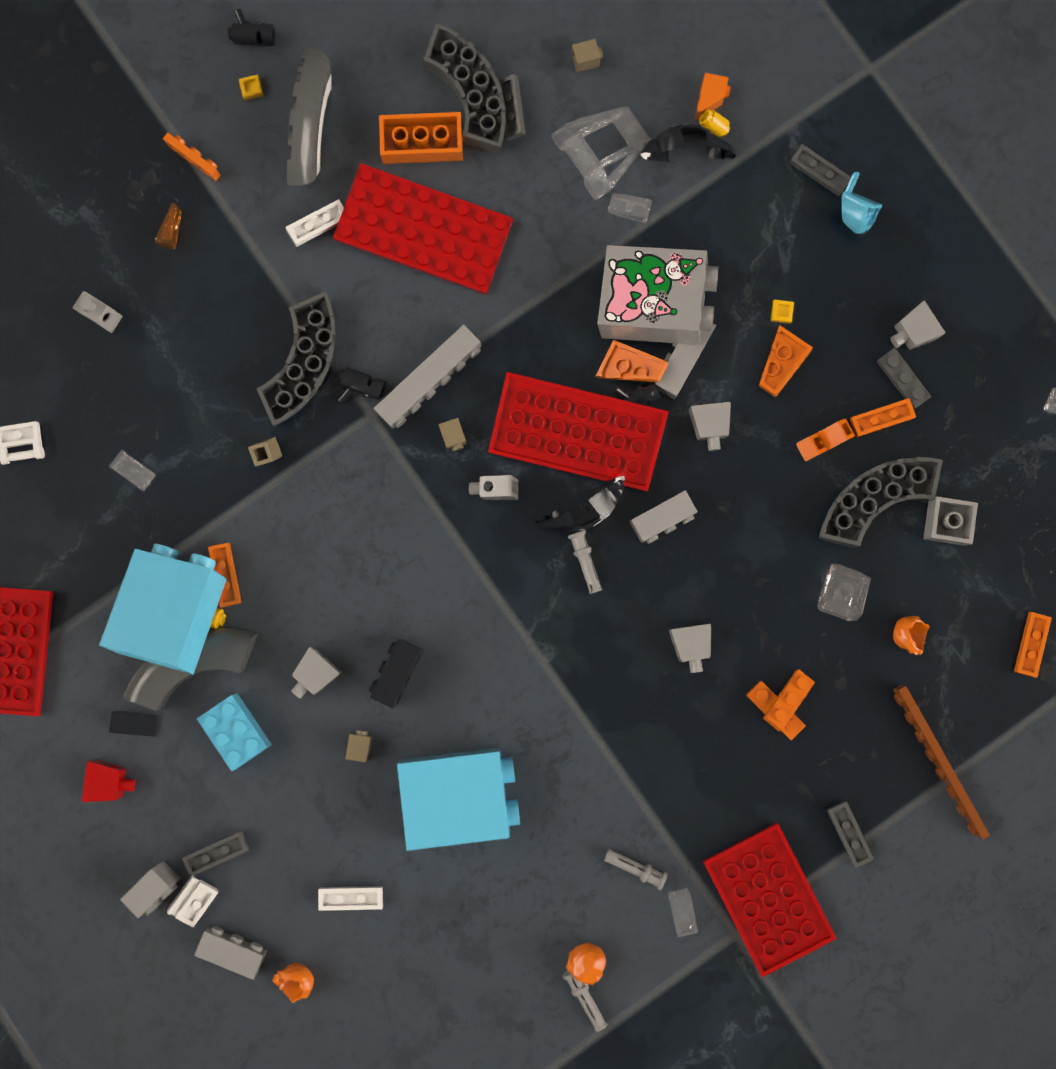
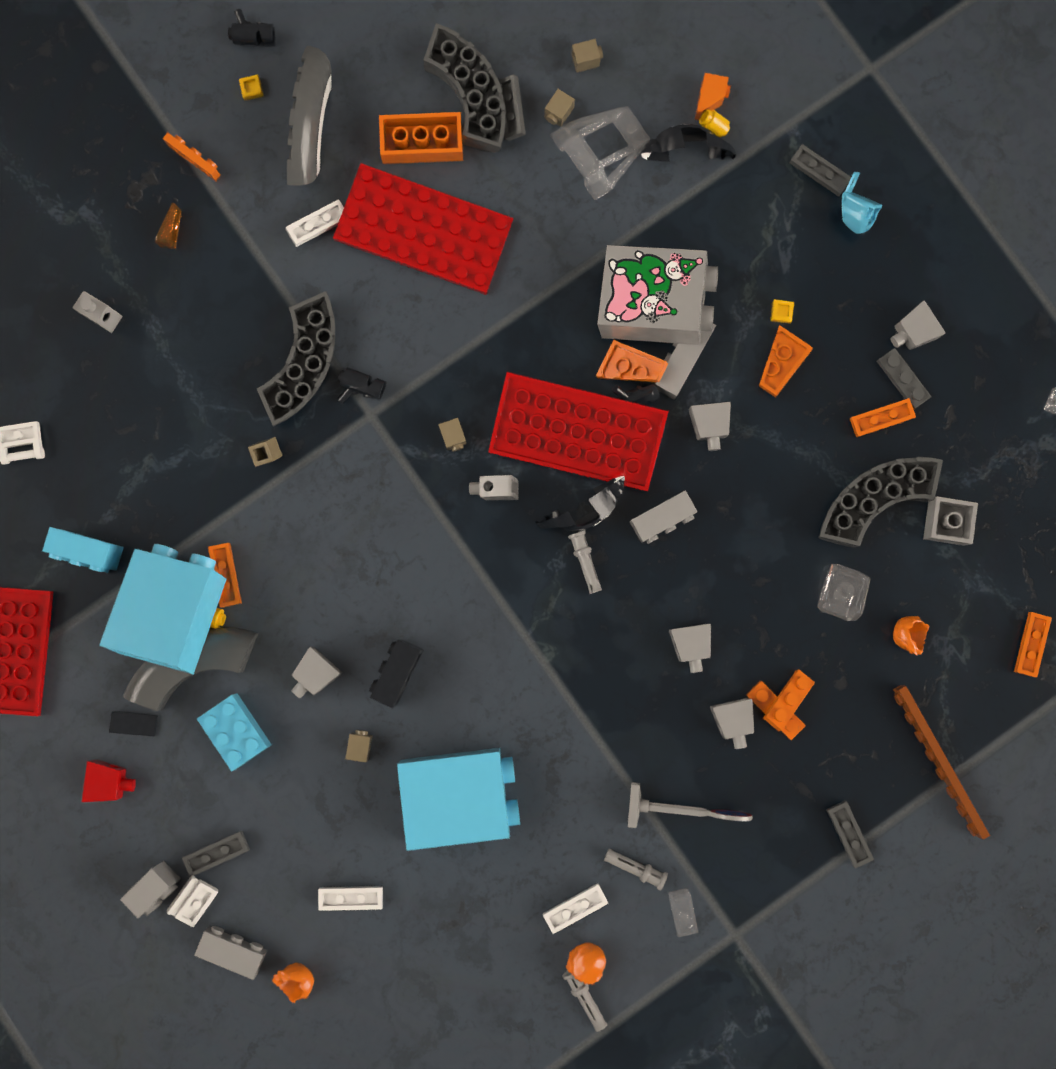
clear slope [109,450,156,491] -> none
light grey brick [374,325,481,429] -> none
clear slope [607,193,652,223] -> none
red plate [703,822,837,977] -> none
orange brick [796,418,855,462] -> none
none -> medium azure brick [42,527,124,573]
none -> white plate [543,883,608,934]
none -> dark tan brick [544,89,575,127]
none -> light grey piece [628,782,753,828]
none -> light grey torso [710,698,754,749]

